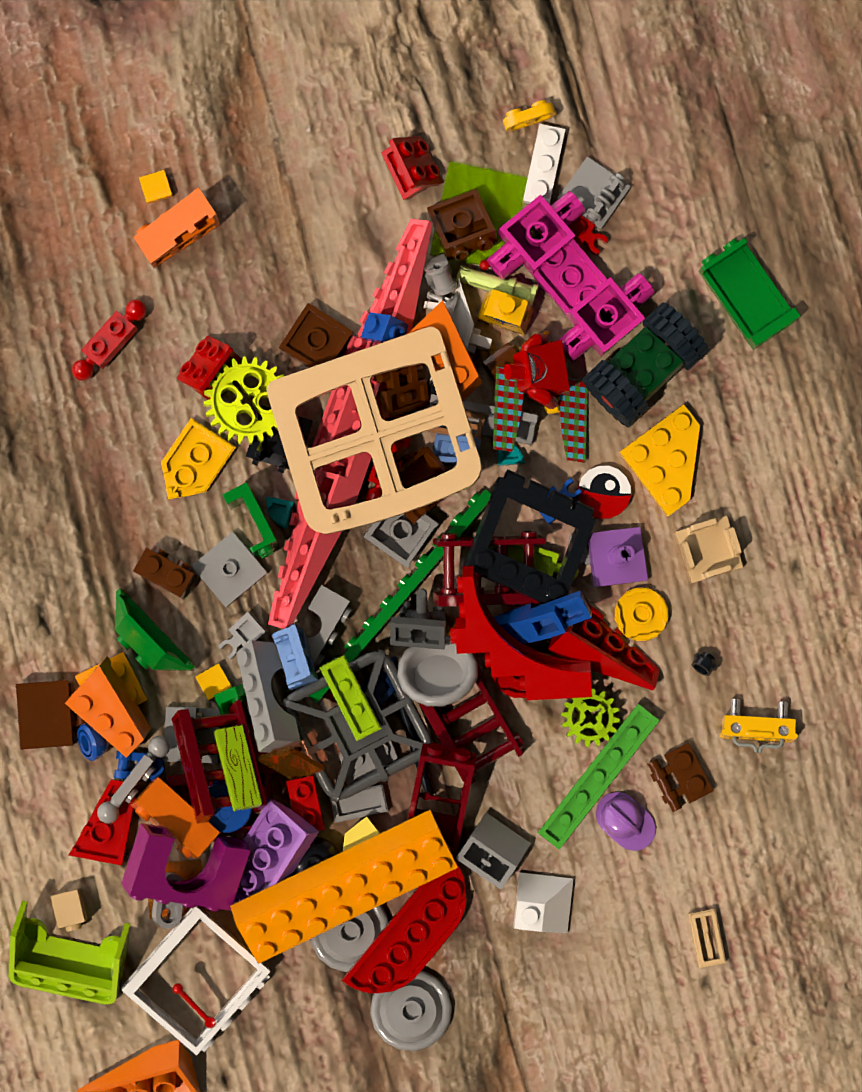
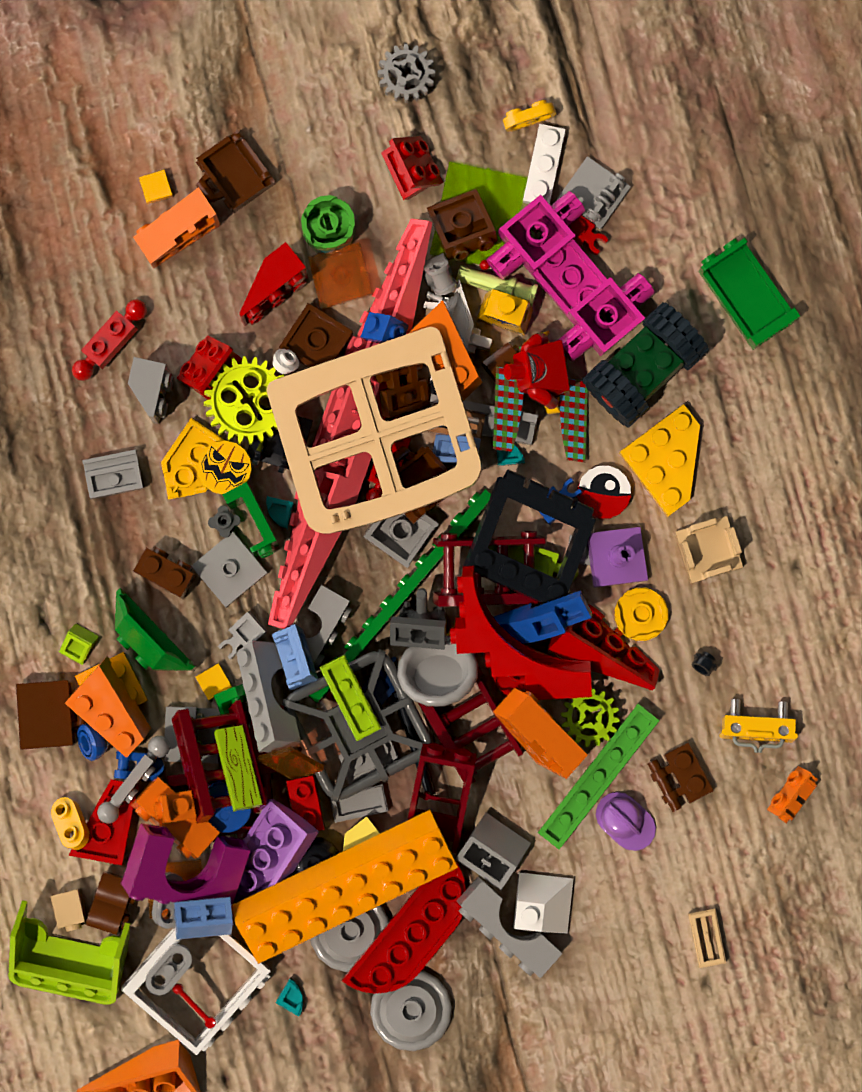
none -> yellow plate [51,797,89,850]
none -> lime slope [59,624,98,665]
none -> light grey plate [82,450,144,500]
none -> reddish brown brick [86,871,136,935]
none -> light grey slope [128,357,174,424]
none -> light grey plate [146,944,192,995]
none -> orange bracket [154,790,196,824]
none -> medium blue hinge [174,897,233,940]
none -> reddish brown piece [196,130,276,213]
none -> tile [197,441,252,495]
none -> dark grey plate [208,506,240,538]
none -> red slope [239,242,308,326]
none -> white plate [273,349,299,375]
none -> teal tile [275,978,303,1017]
none -> bright green brick [301,195,355,255]
none -> clear orange plate [308,242,373,309]
none -> light grey gear [377,44,435,103]
none -> light grey arch [457,877,562,978]
none -> orange wedge [493,688,588,779]
none -> orange hinge [767,766,818,824]

